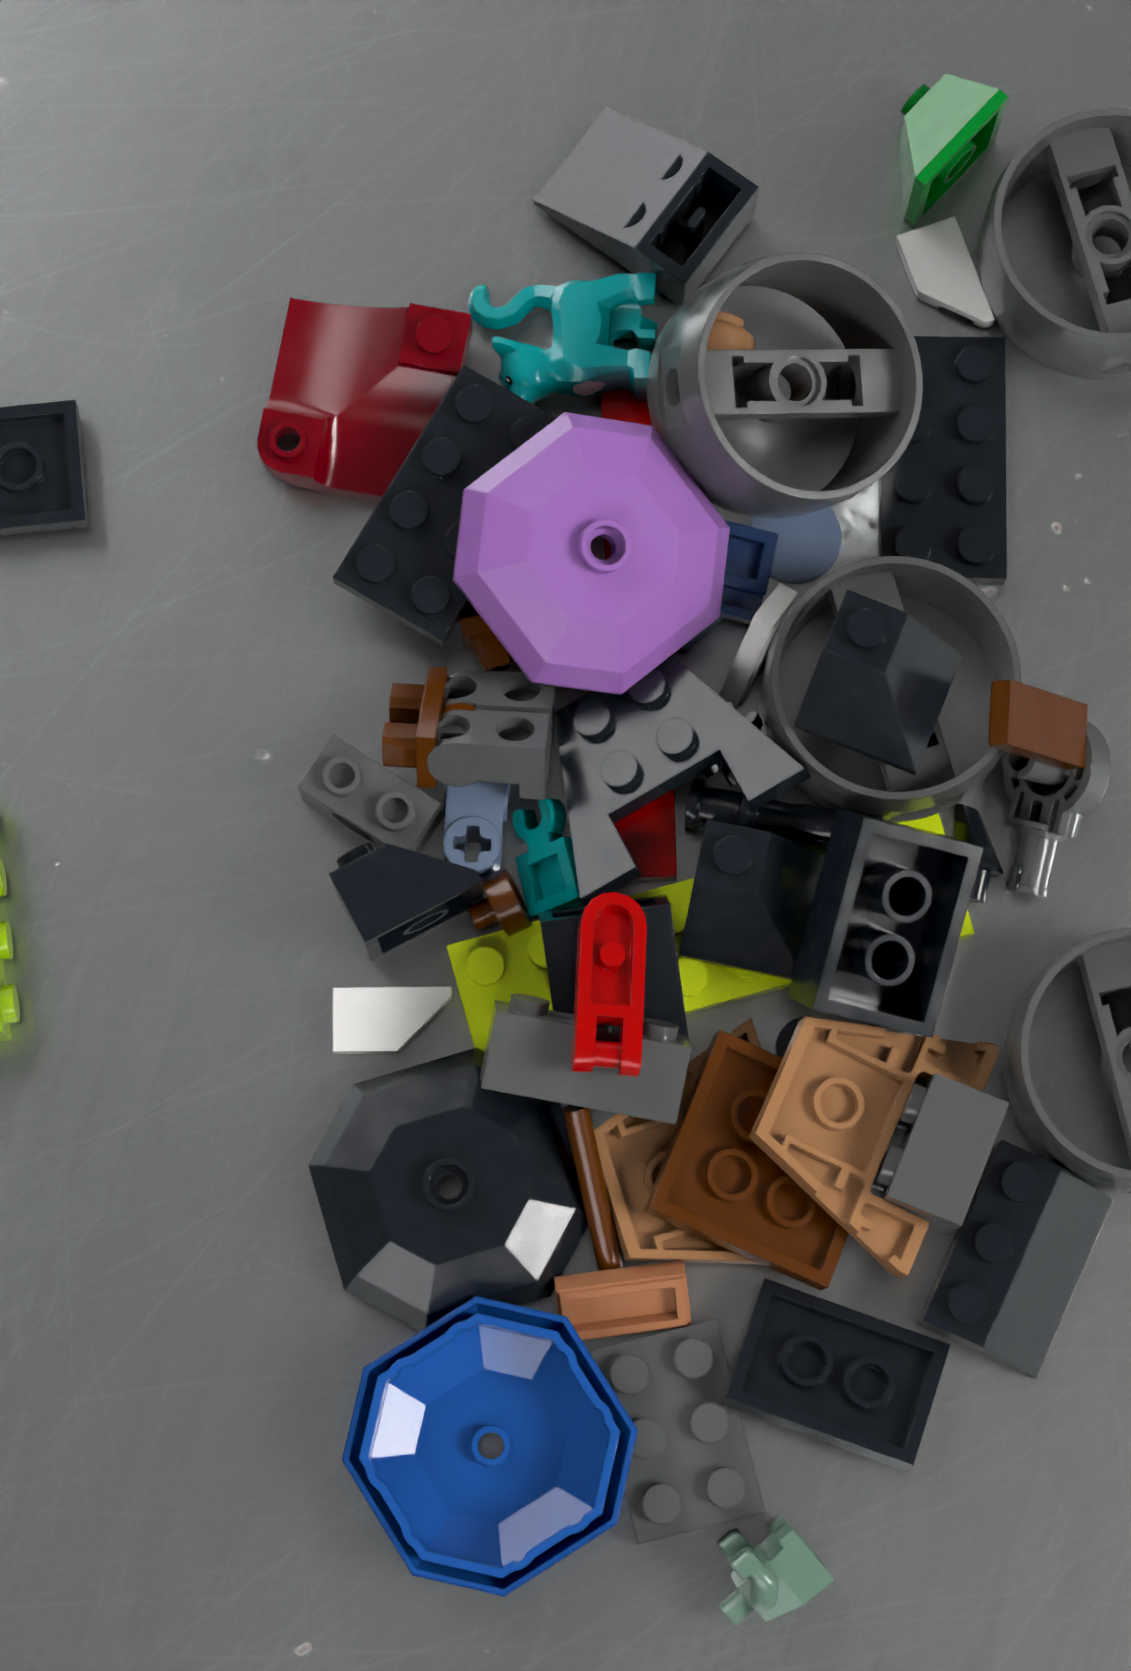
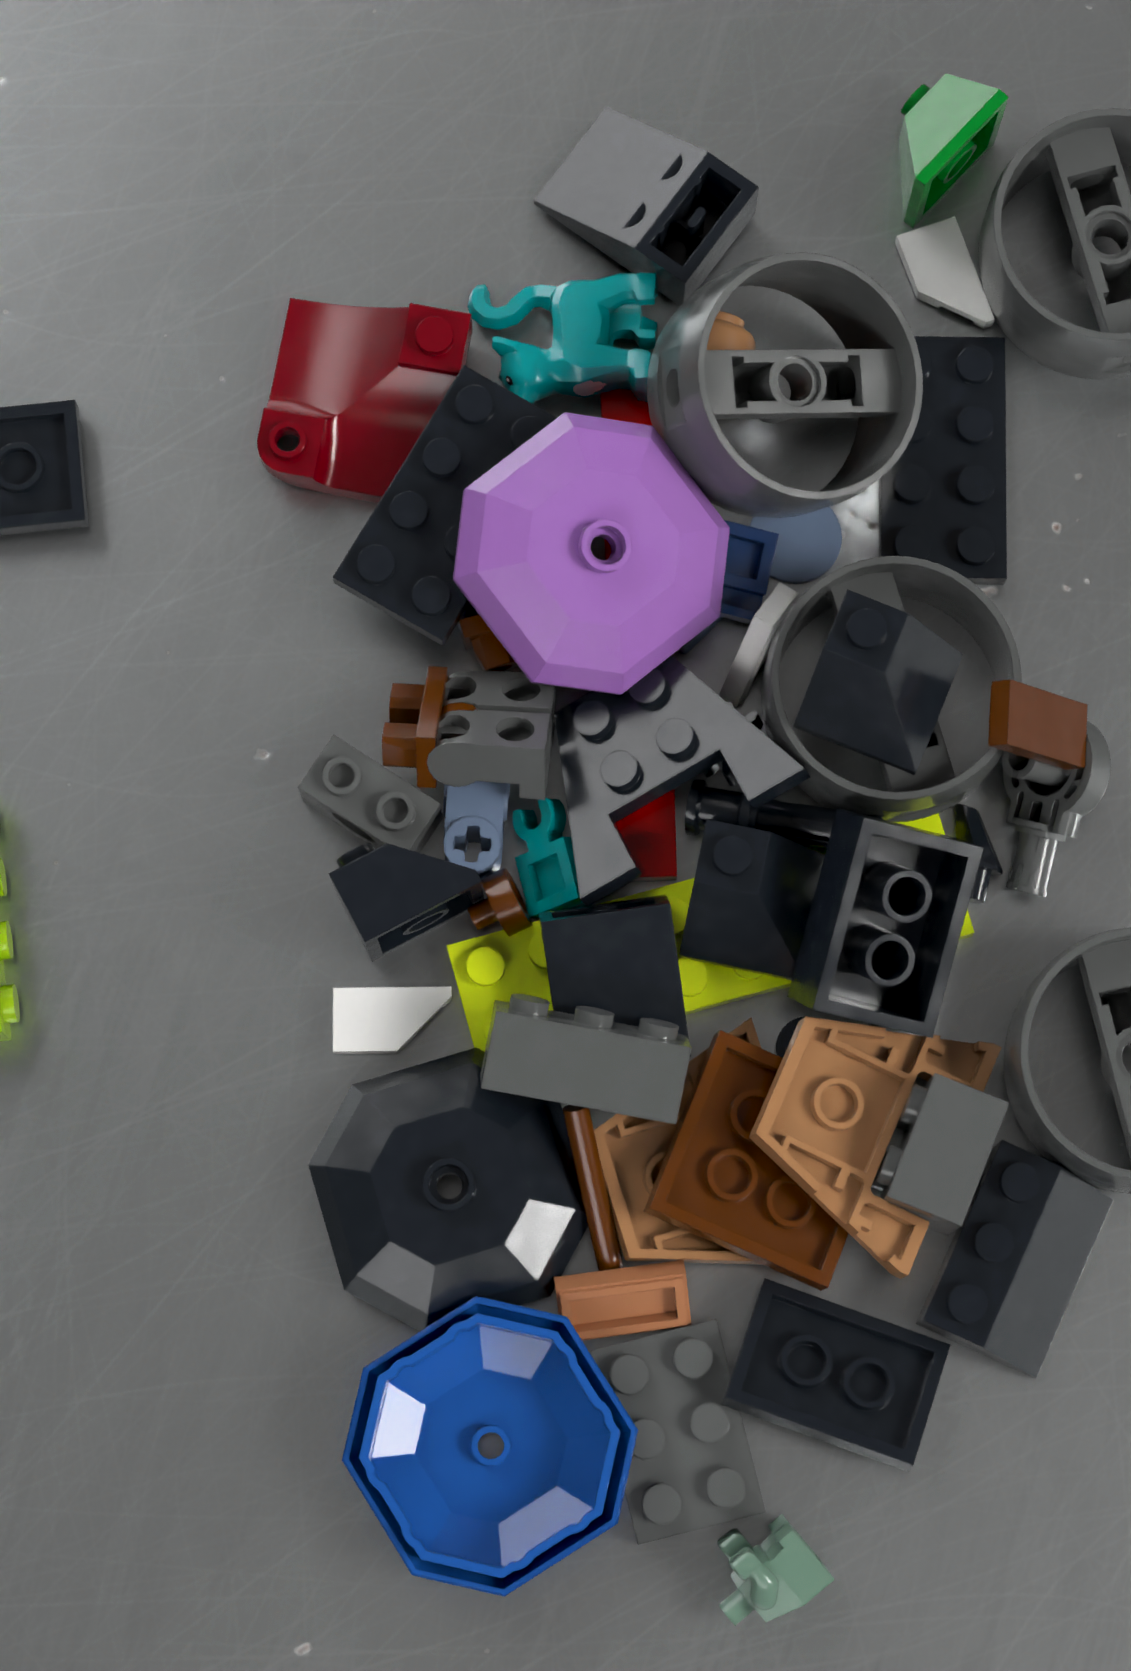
red plate [570,892,647,1077] -> none

